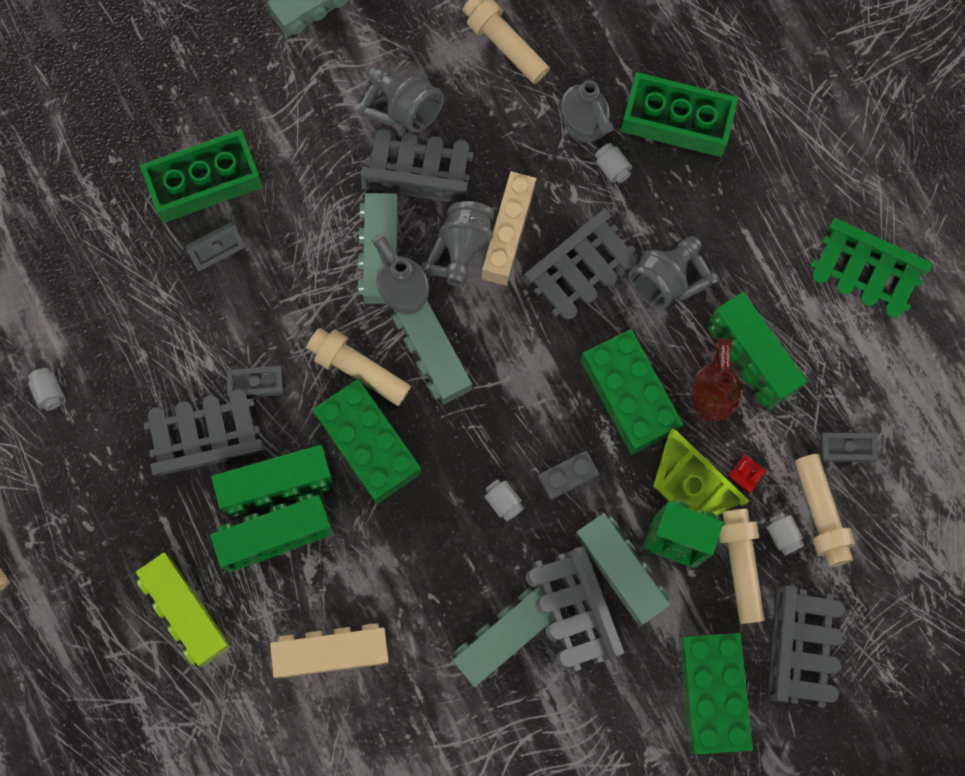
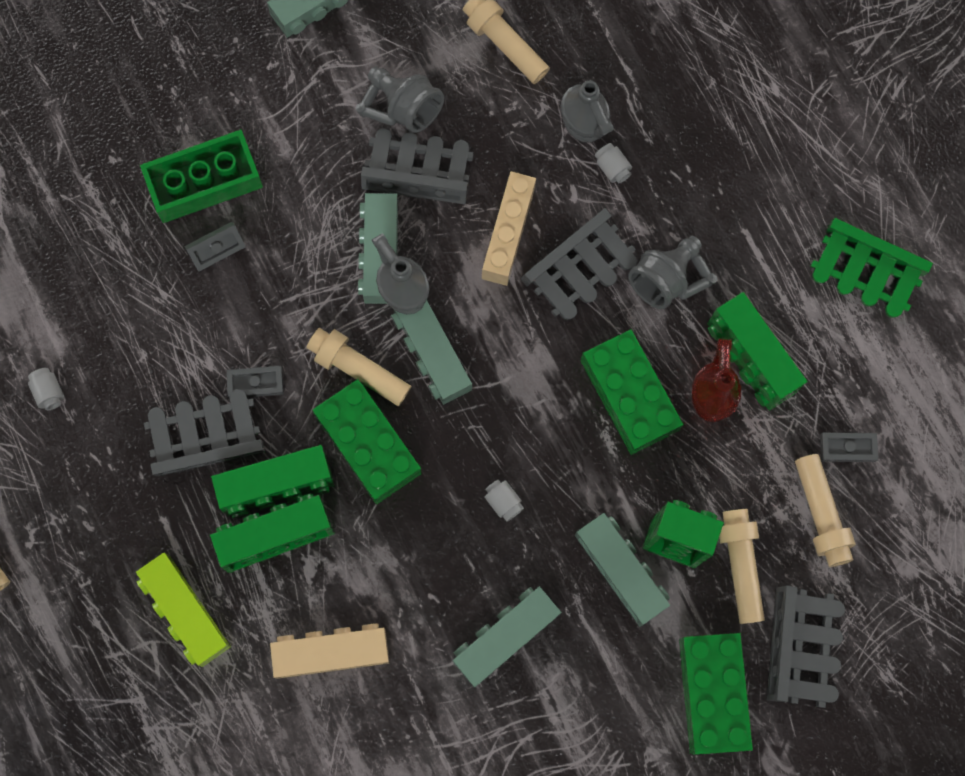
dark grey piece [421,201,495,286] -> none
dark grey fence [526,546,624,672] -> none
dark grey plate [537,450,599,501] -> none
green brick [620,72,738,157] -> none
lime wing [653,429,749,516] -> none
red tile [727,455,766,494] -> none
light grey brick [766,512,805,556] -> none

